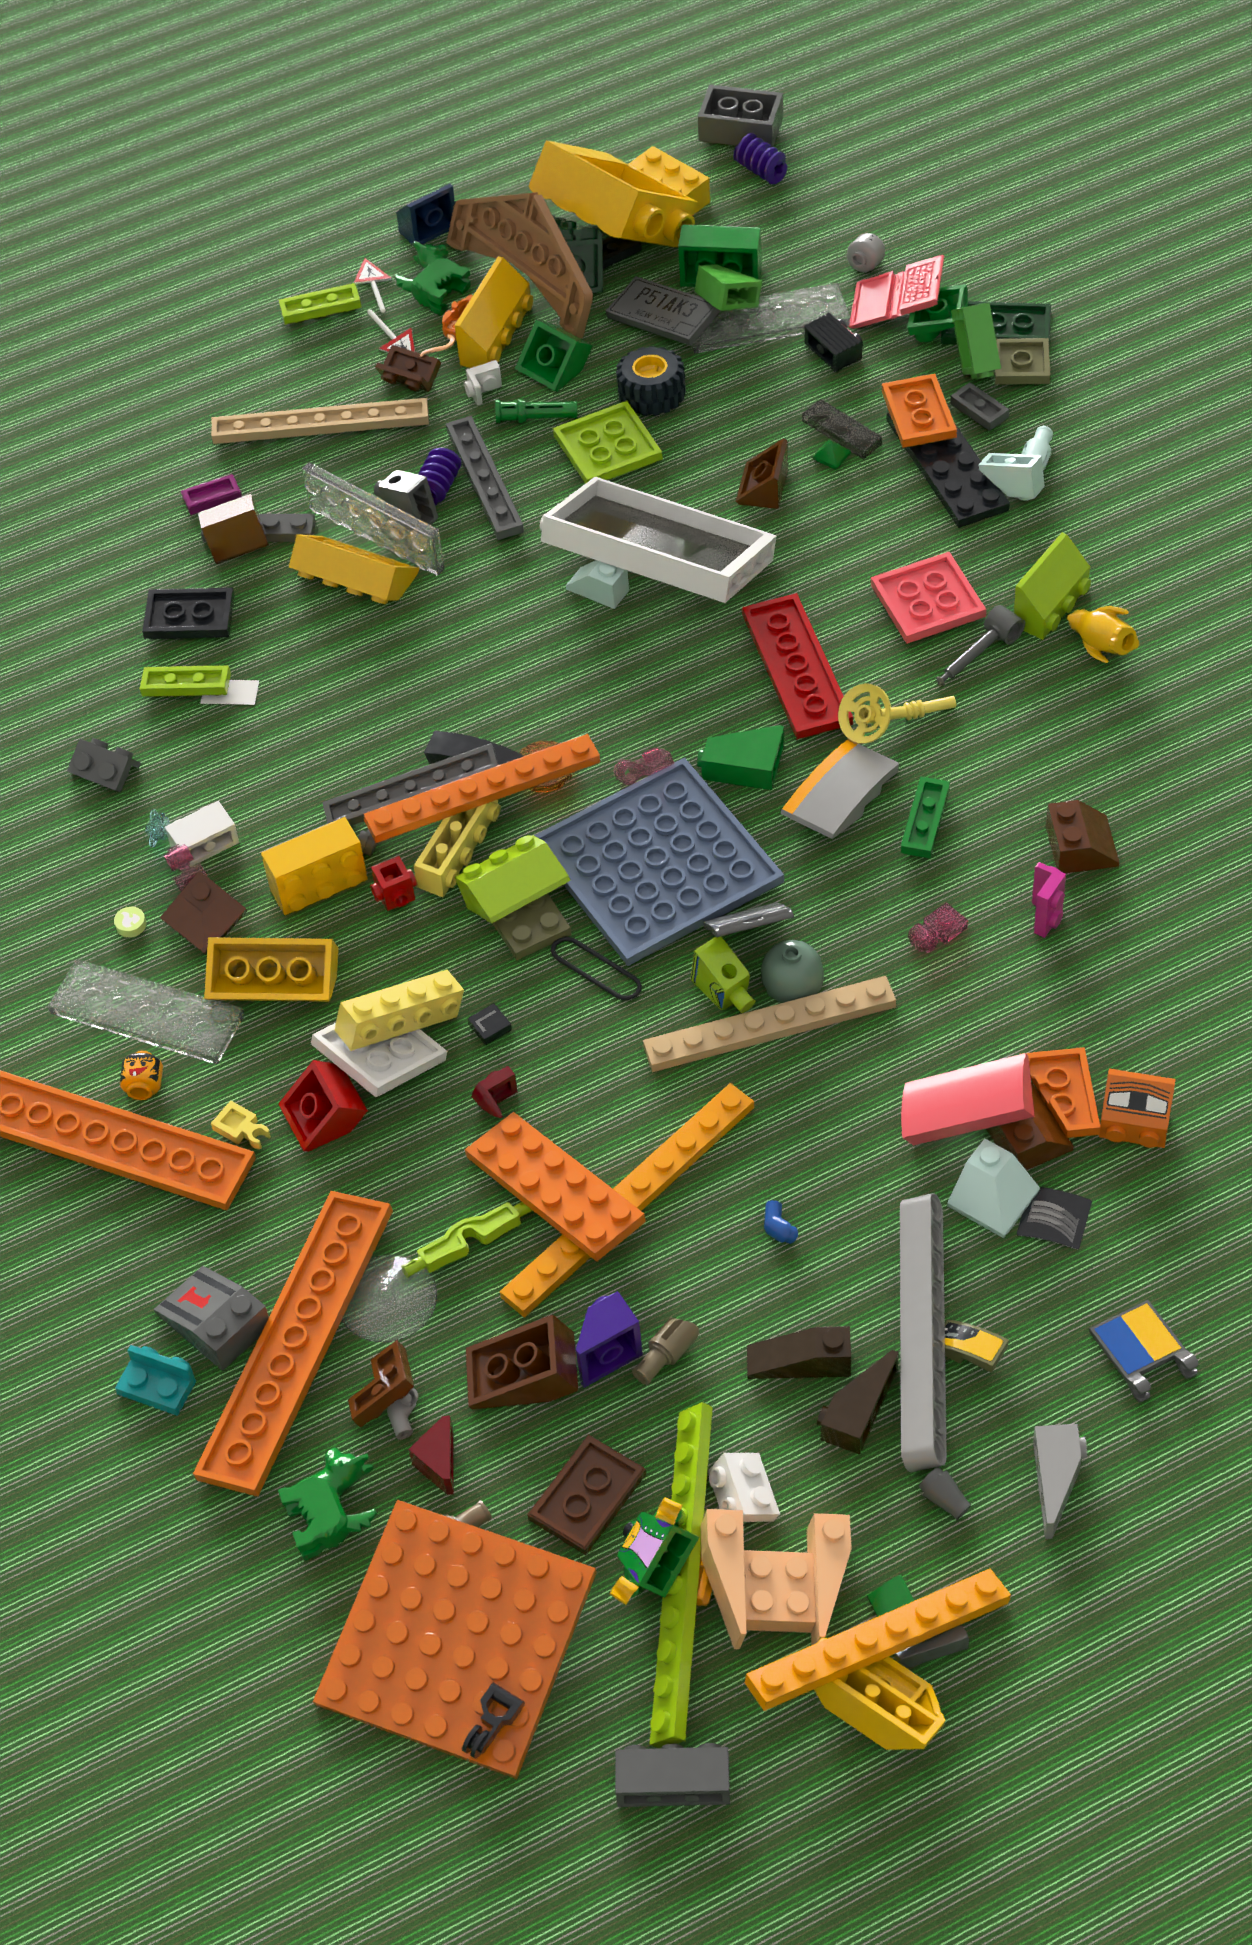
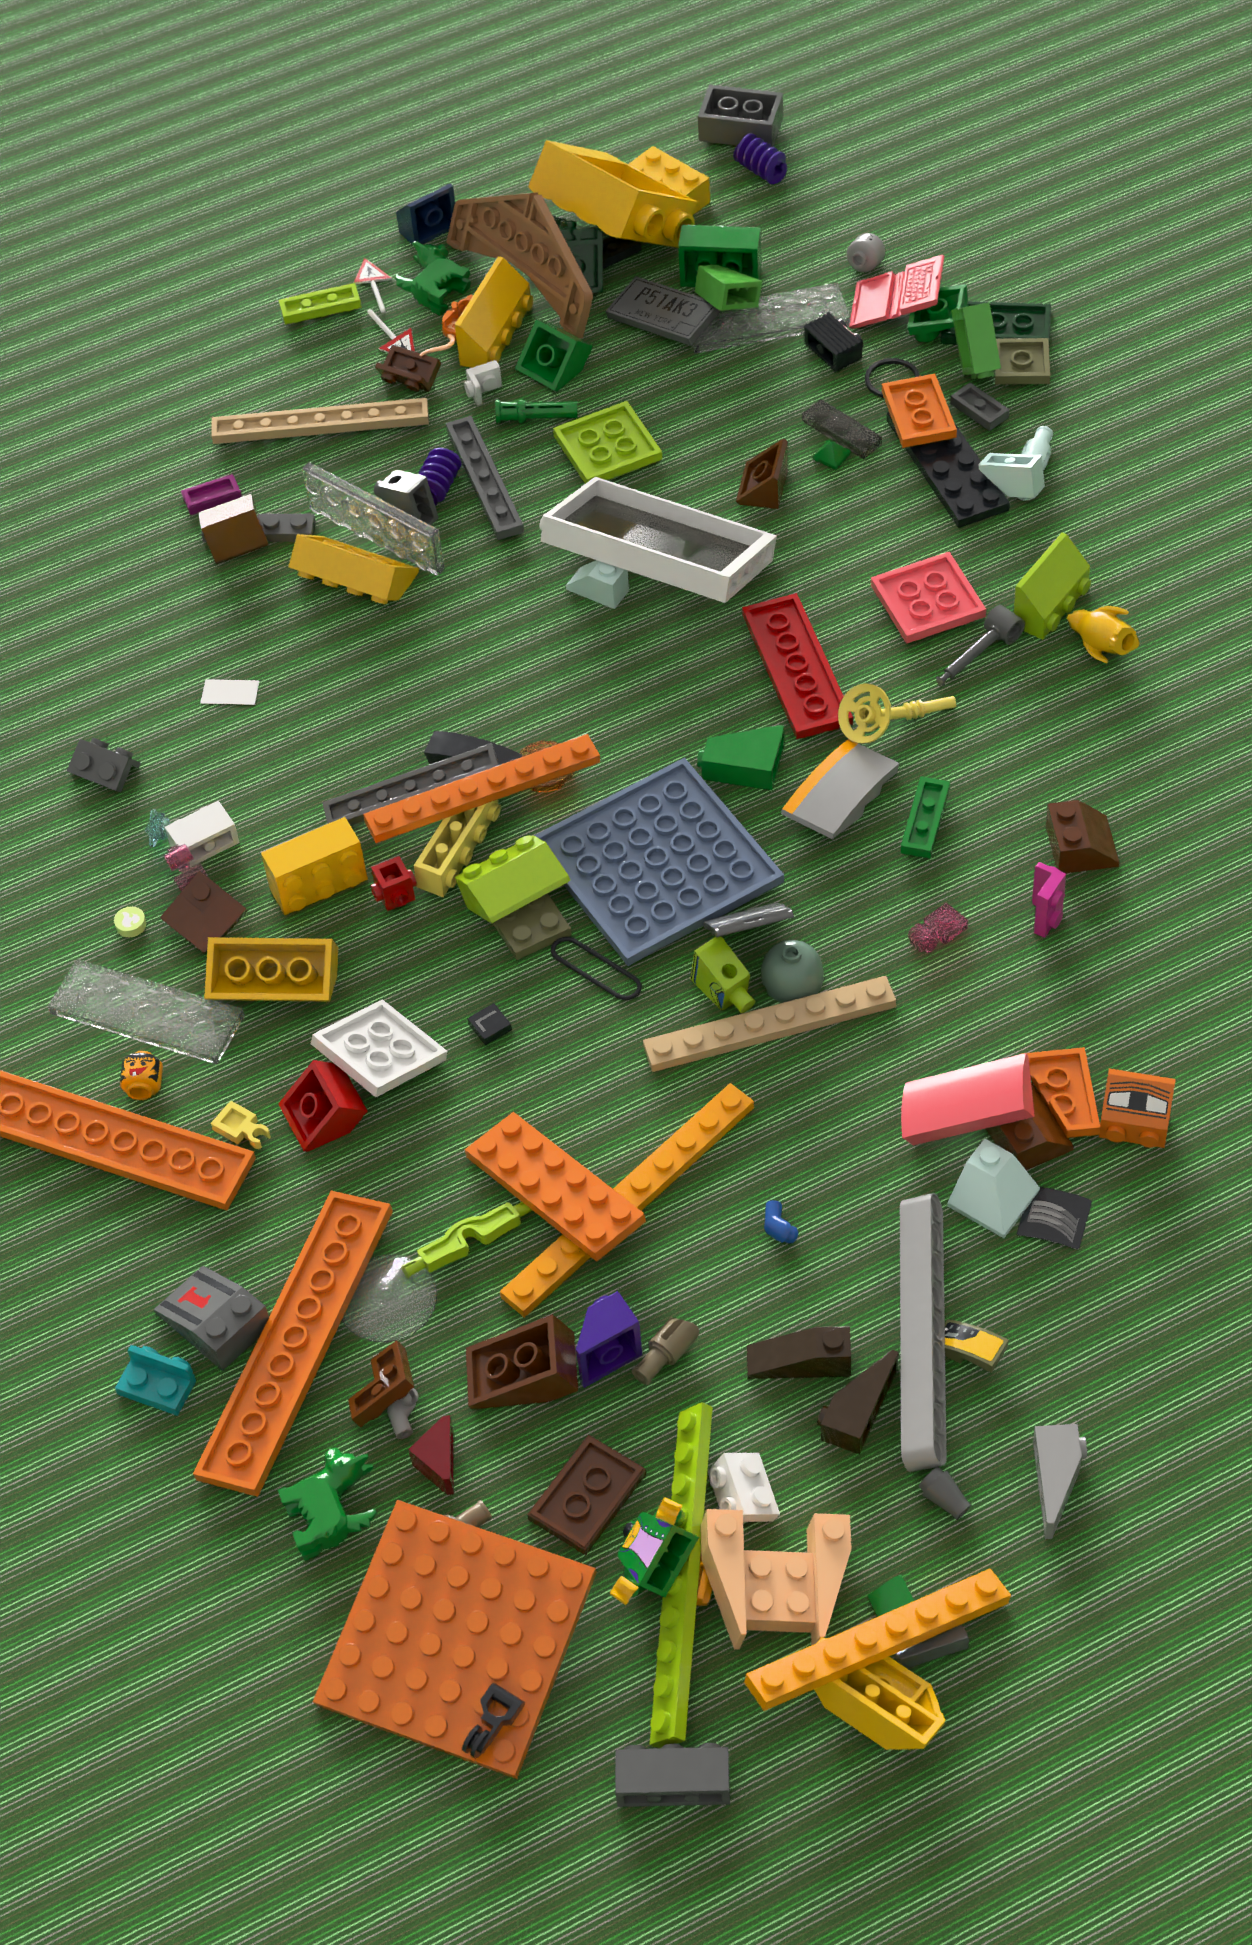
lime plate [140,665,231,697] -> none
black plate [142,587,235,639] -> none
light yellow brick [334,970,464,1051] -> none
dark grey plate [358,829,378,856] -> none
dark red plate [471,1066,518,1118] -> none
clear pink plate [614,747,674,785] -> none
black wheel [616,346,686,416] -> none
flag [1089,1300,1198,1402] -> none
none -> black piece [865,358,920,398]

